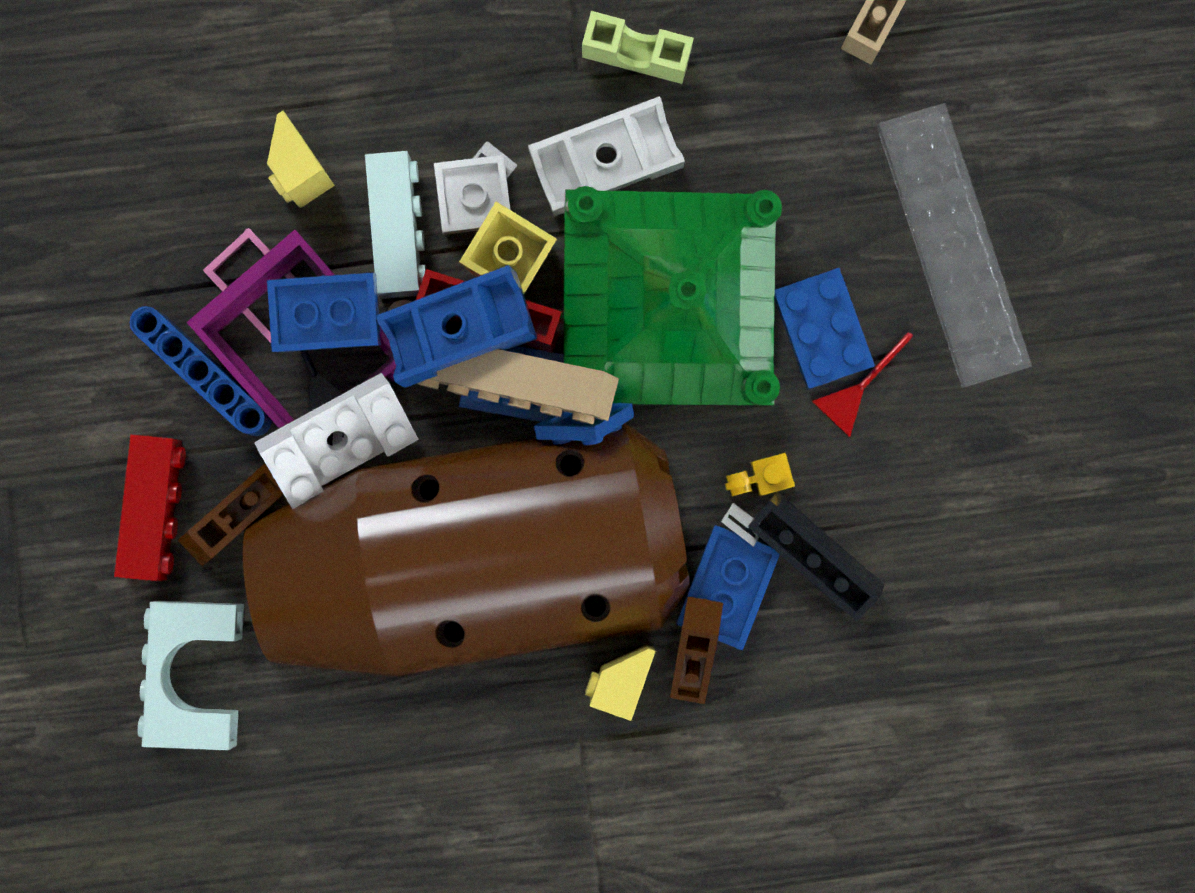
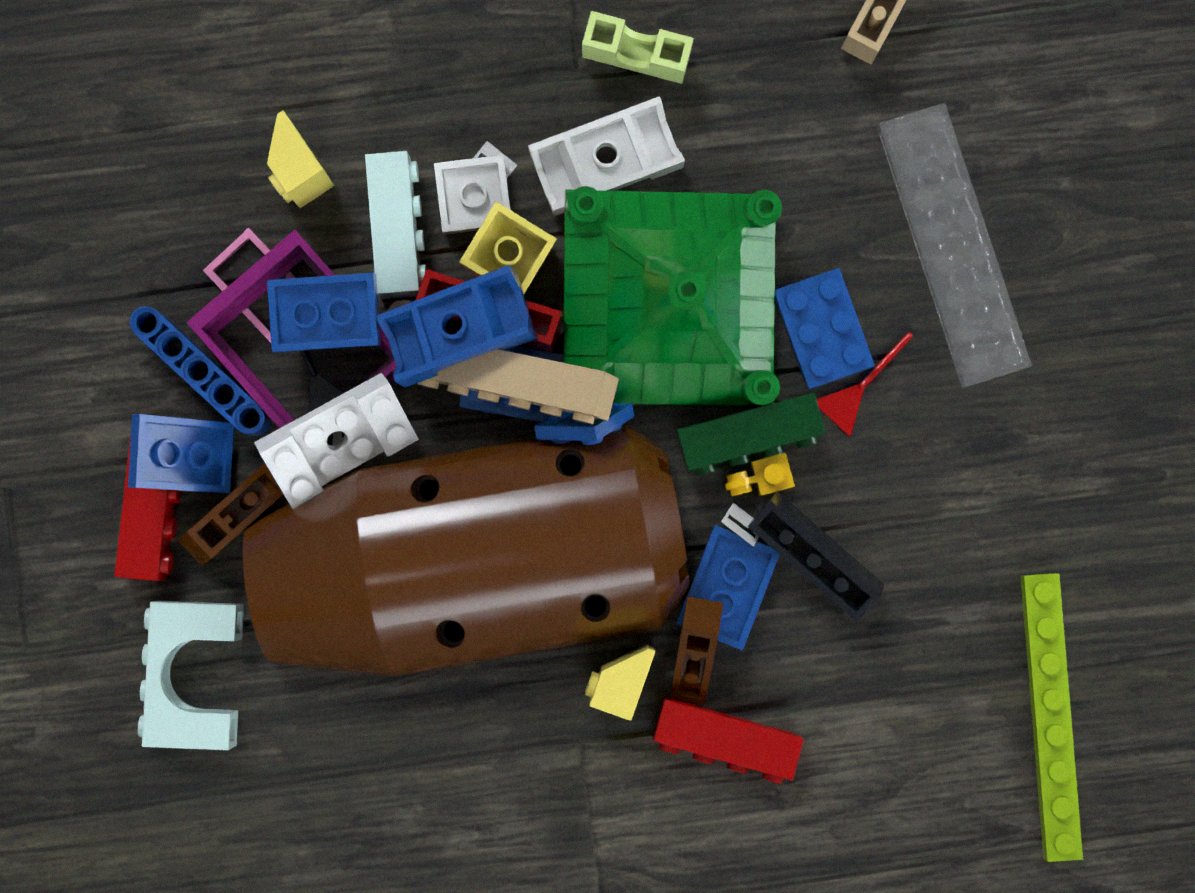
none -> blue plate [128,414,234,493]
none -> red brick [652,696,804,784]
none -> dark green brick [675,392,826,477]
none -> lime plate [1020,573,1083,862]

